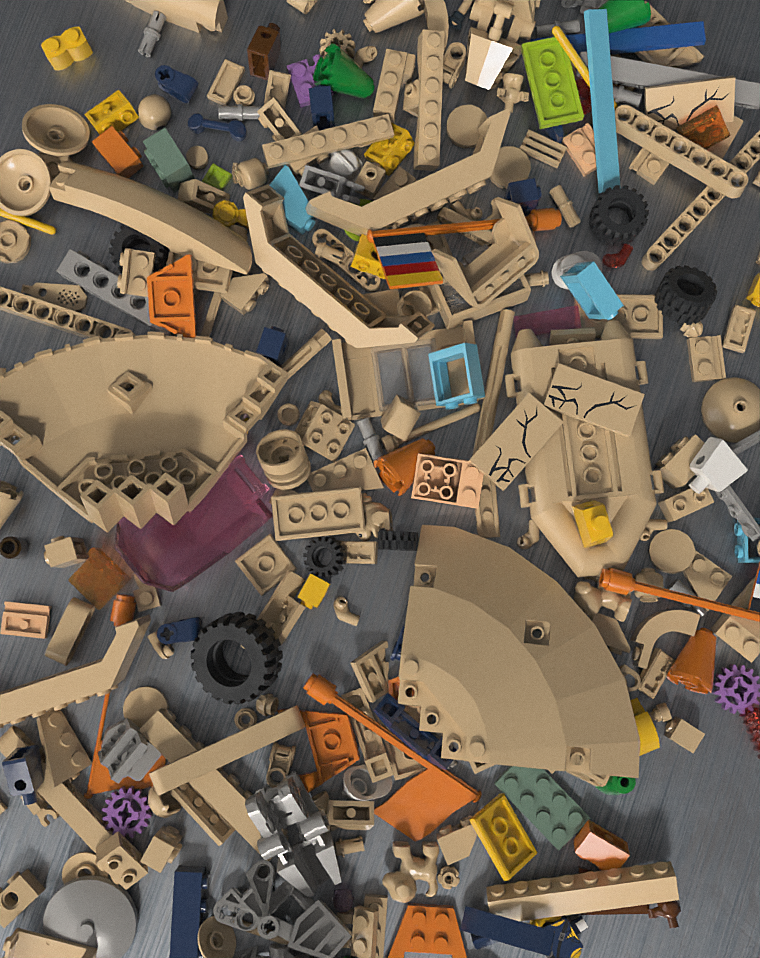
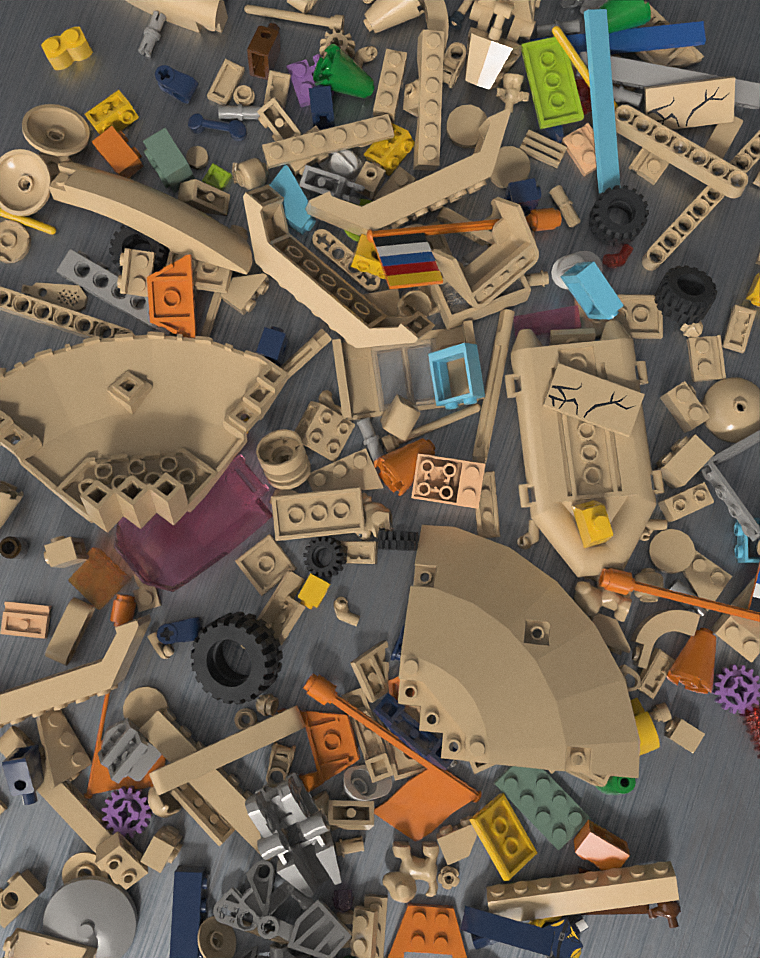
tan plate [20,790,60,827] -> none
tan hair [138,94,172,130] -> none
yellow piece [212,200,249,229] -> none
tan tile [277,403,300,426] -> none
tan pin [315,242,344,265] -> none
tan tile [403,53,416,84] -> none
tan arm [450,200,483,221] -> none
tan tile [469,393,564,491] -> none
clear orange bracket [676,105,730,149] -> none
white torso [689,437,748,494] -> none
none -> tan piece [244,4,345,33]
none -> tan brick [660,381,711,433]

